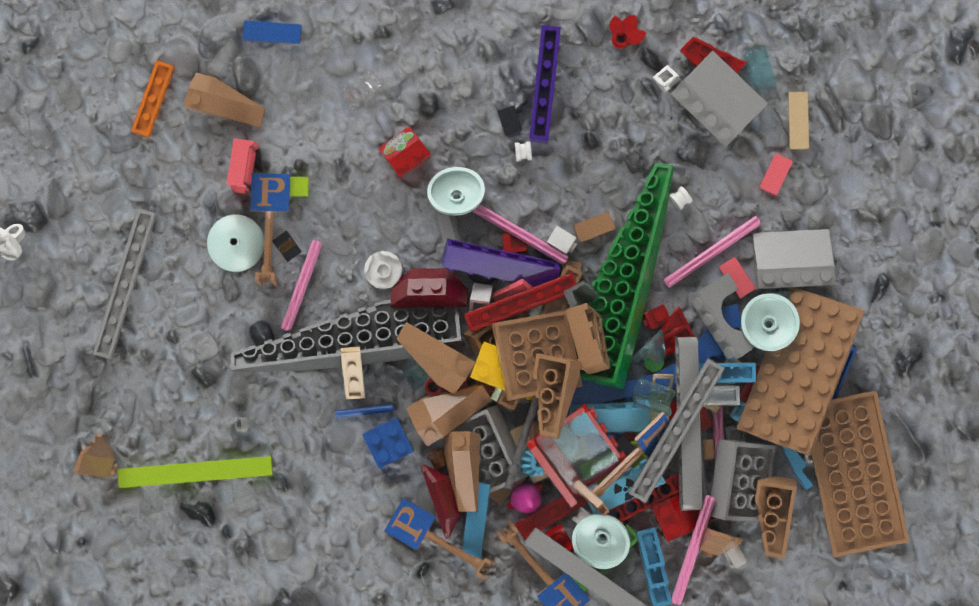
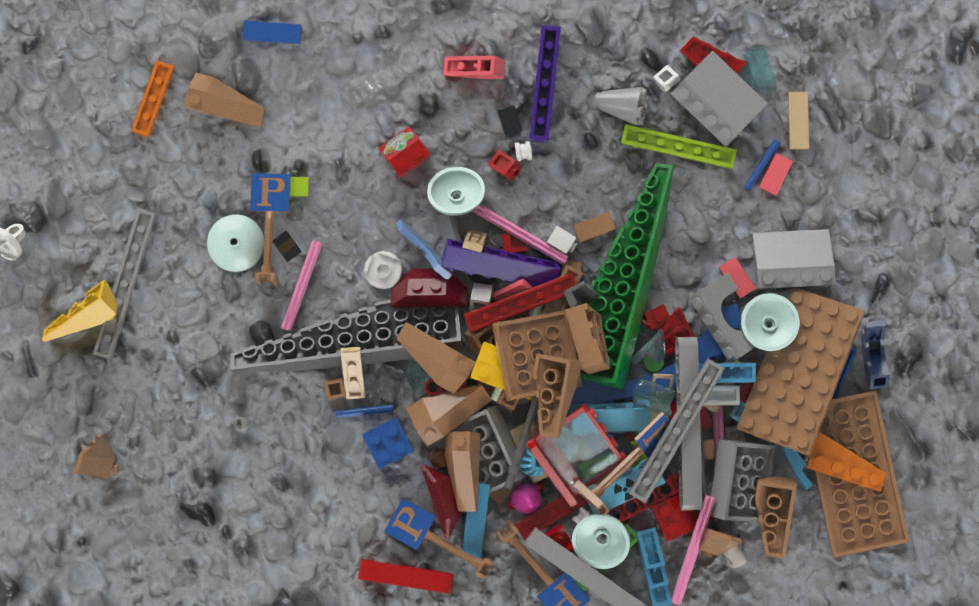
lime tile [117,456,273,488] -> none
coral window [227,138,259,194] -> none
red plate [609,15,646,49] -> none
bright pink axle [664,216,761,288] -> none
white wheel [669,186,693,210] -> none
none -> yellow wedge [42,279,118,342]
none -> medium nougat brick [323,378,346,401]
none -> red beam [358,559,454,593]
none -> medium blue tile [396,219,452,279]
none -> coral slope [443,56,506,79]
none -> tan tile [462,229,487,252]
none -> red bracket [488,150,522,182]
none -> light grey cone [595,87,649,125]
none -> lime plate [621,124,737,169]
none -> blue bar [744,139,781,191]
none -> orange wing [805,432,886,492]
none -> dark blue arch [862,320,890,389]

